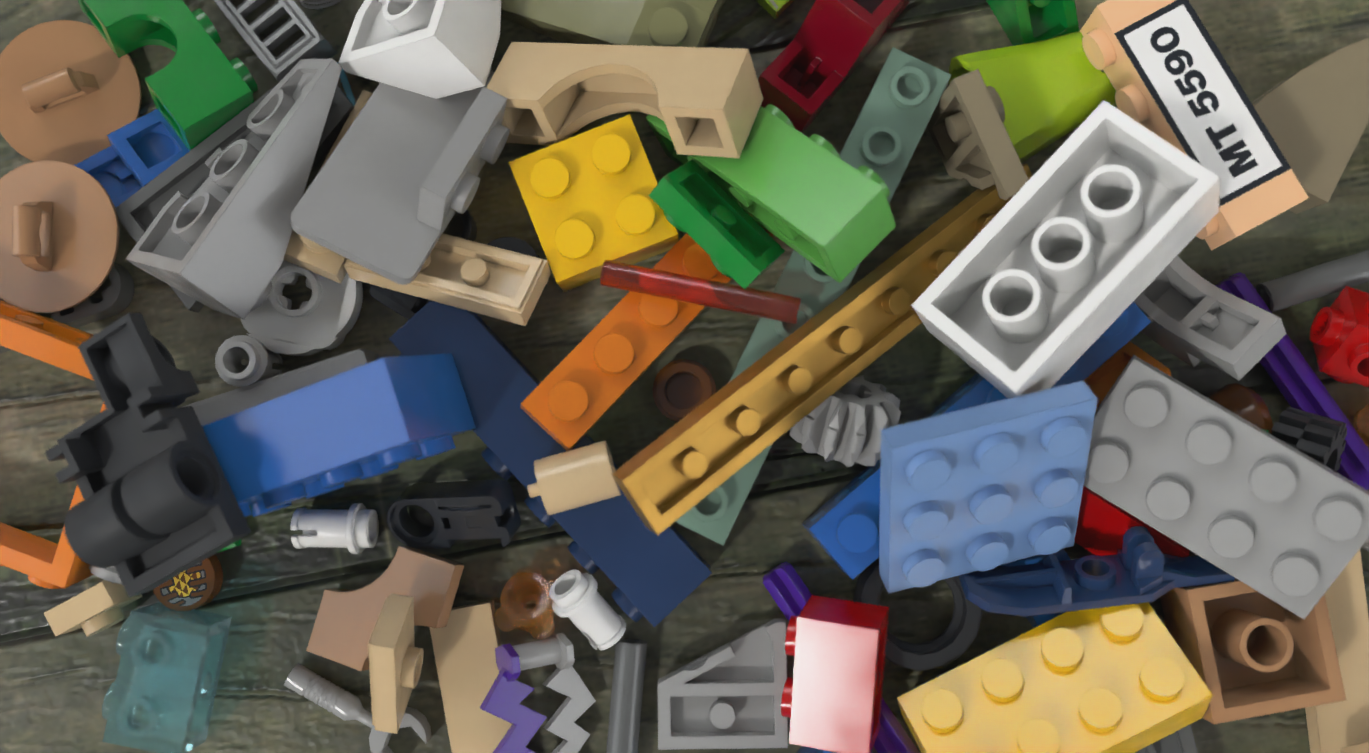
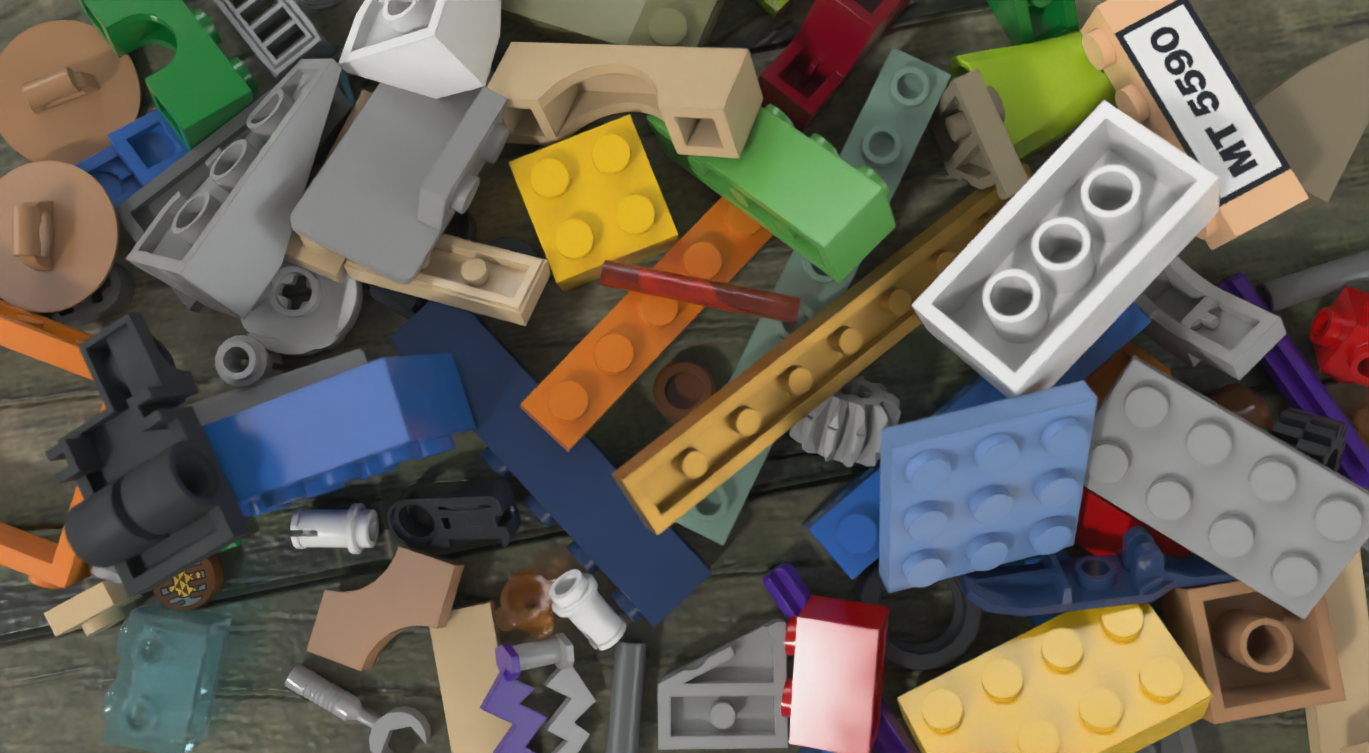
tan plate [368,593,424,734] -> none
tan piece [527,440,621,515] -> none
green plate [649,159,785,290] -> none

